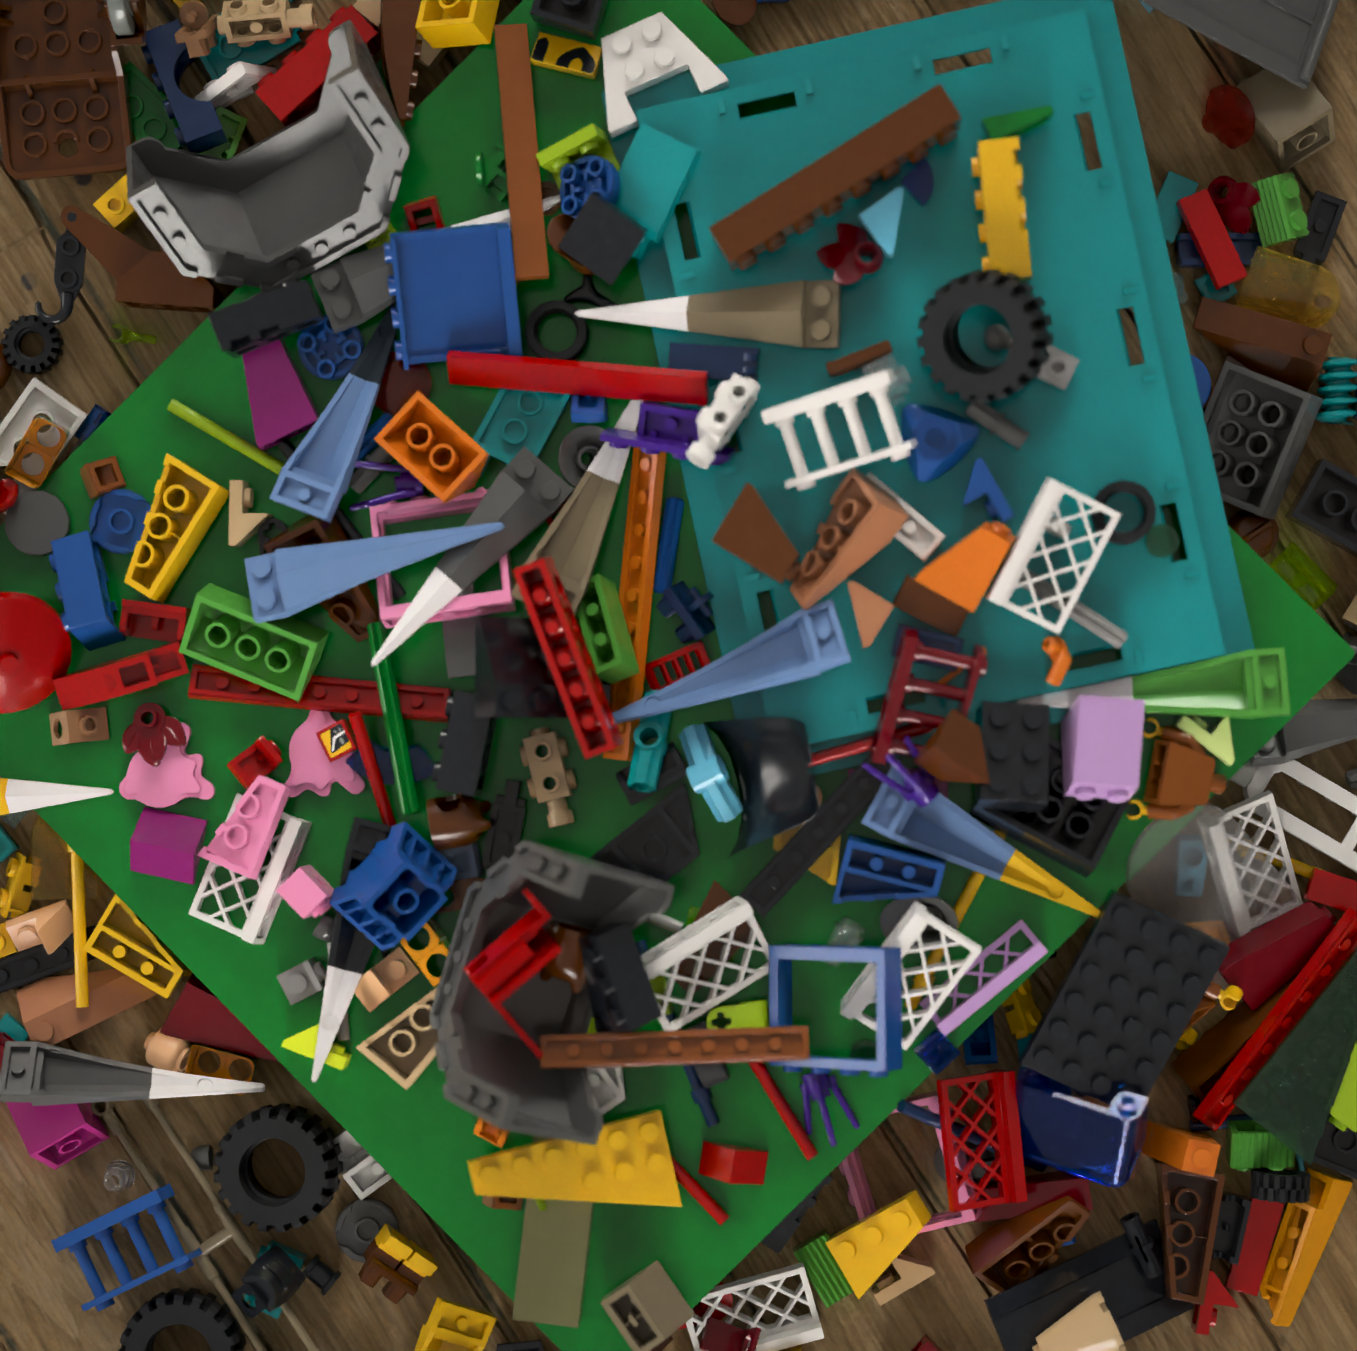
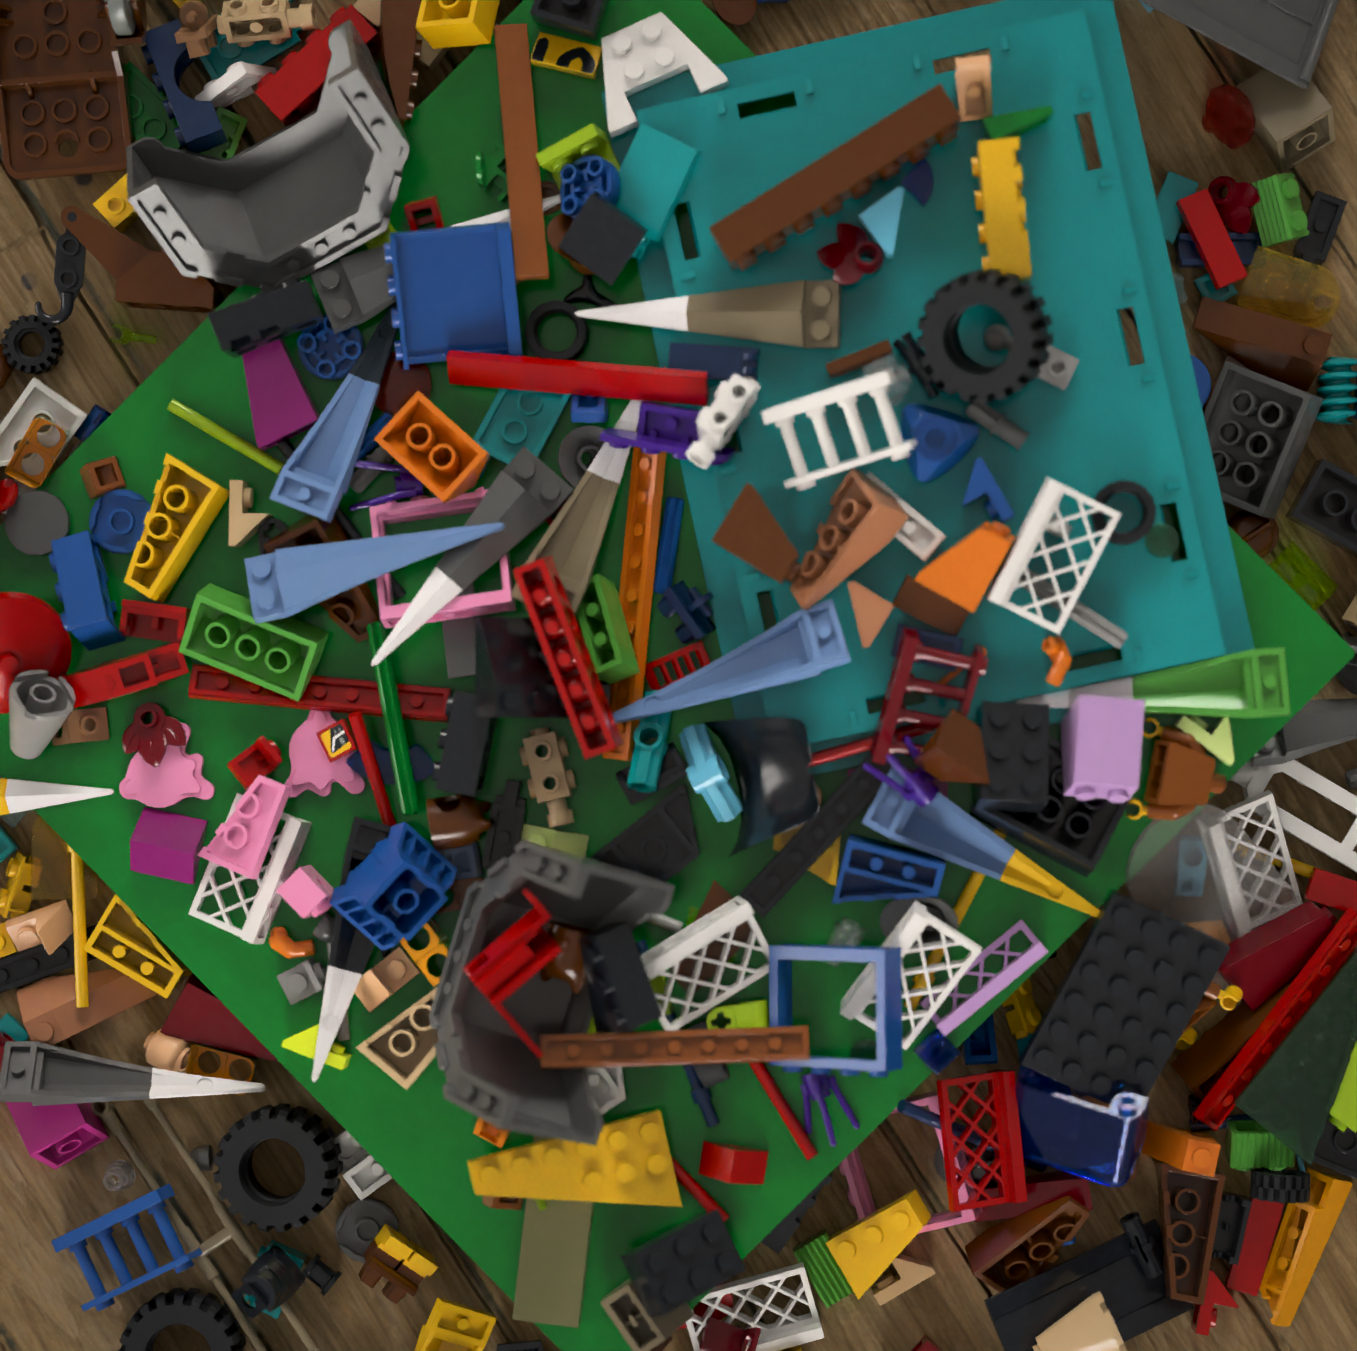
none -> light grey cone [9,670,76,759]
none -> orange arm [268,926,316,959]
none -> yellowish green slope [521,824,589,857]
none -> black brick [620,1209,746,1317]
none -> black pin [893,332,946,399]
none -> light nougat slope [955,55,993,122]

